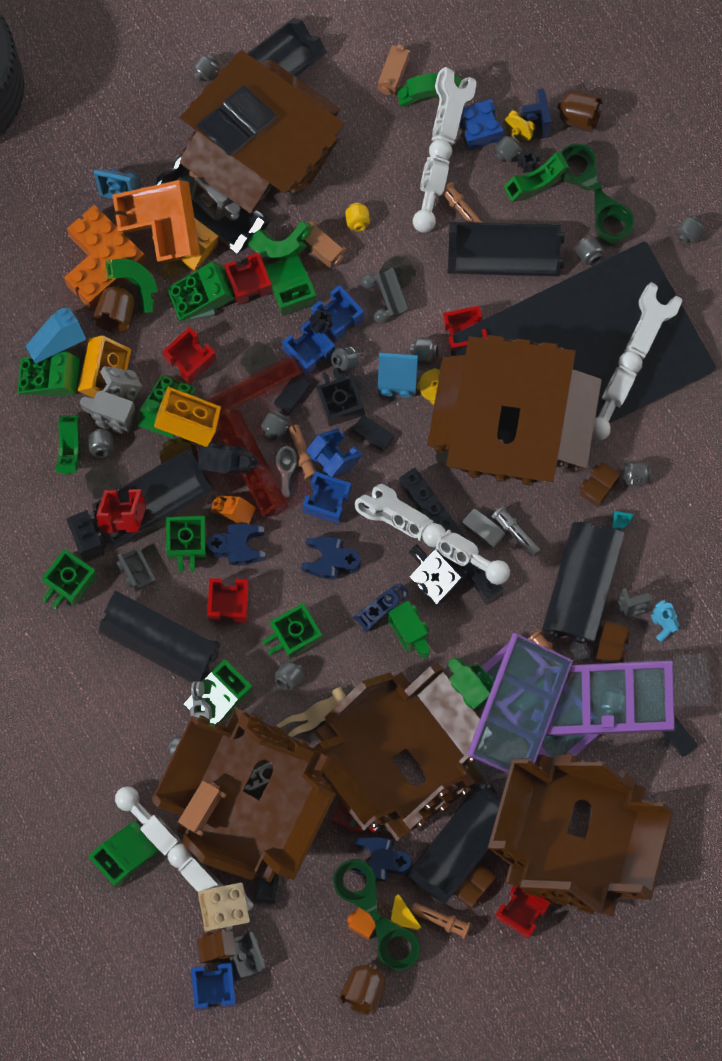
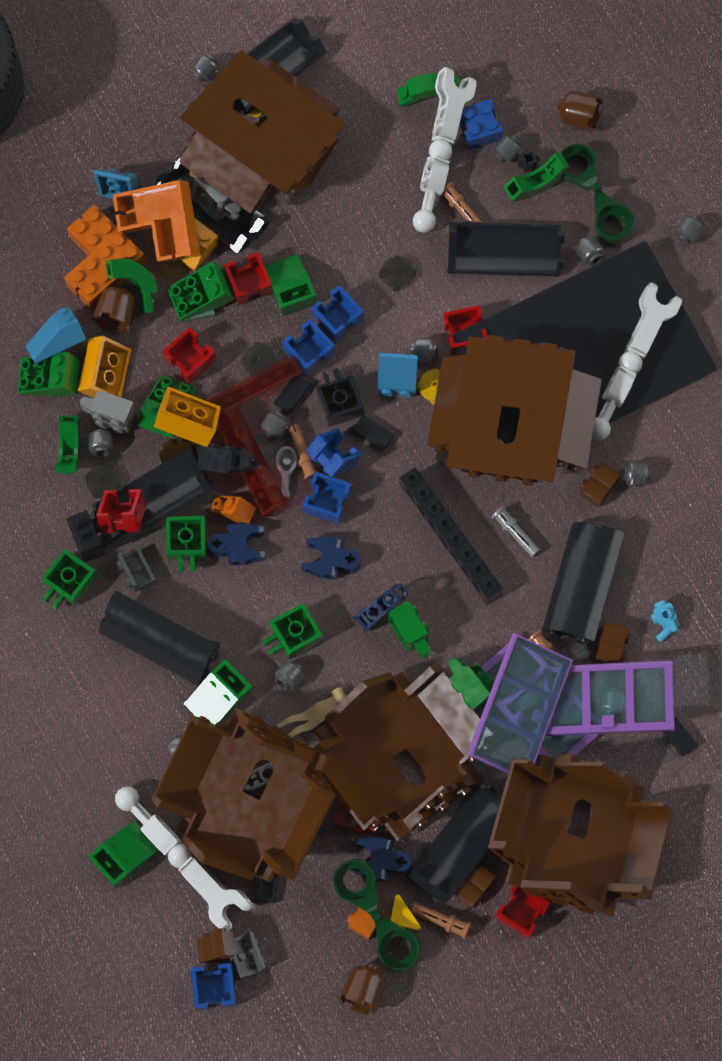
light grey bracket [100,366,142,400] -> none
nougat brick [178,781,226,837] -> none
light grey piece [190,681,212,719] -> none
black piece [197,85,277,156] -> none
tan bracket [198,883,250,931] -> none
red piece [207,578,249,623] -> none
green arch [247,221,314,259] -> none
nougat brick [302,221,347,269] -> none
black gear [309,310,333,334] -> none
dark grey head [331,345,359,372] -> none
yellow head [345,203,371,232] -> none
white piece [355,484,510,585] -> none
dark grey gear [361,268,409,324] -> none
nougat brick [378,45,409,96] -> none
brick [408,544,469,604] -> none
light grey slope [462,509,505,548] -> none
yellow piece [504,110,535,142] -> none
dark blue bracket [521,88,552,139] -> none
teal tile [612,511,633,530] -> none
dark grey bracket [617,588,651,617] -> none

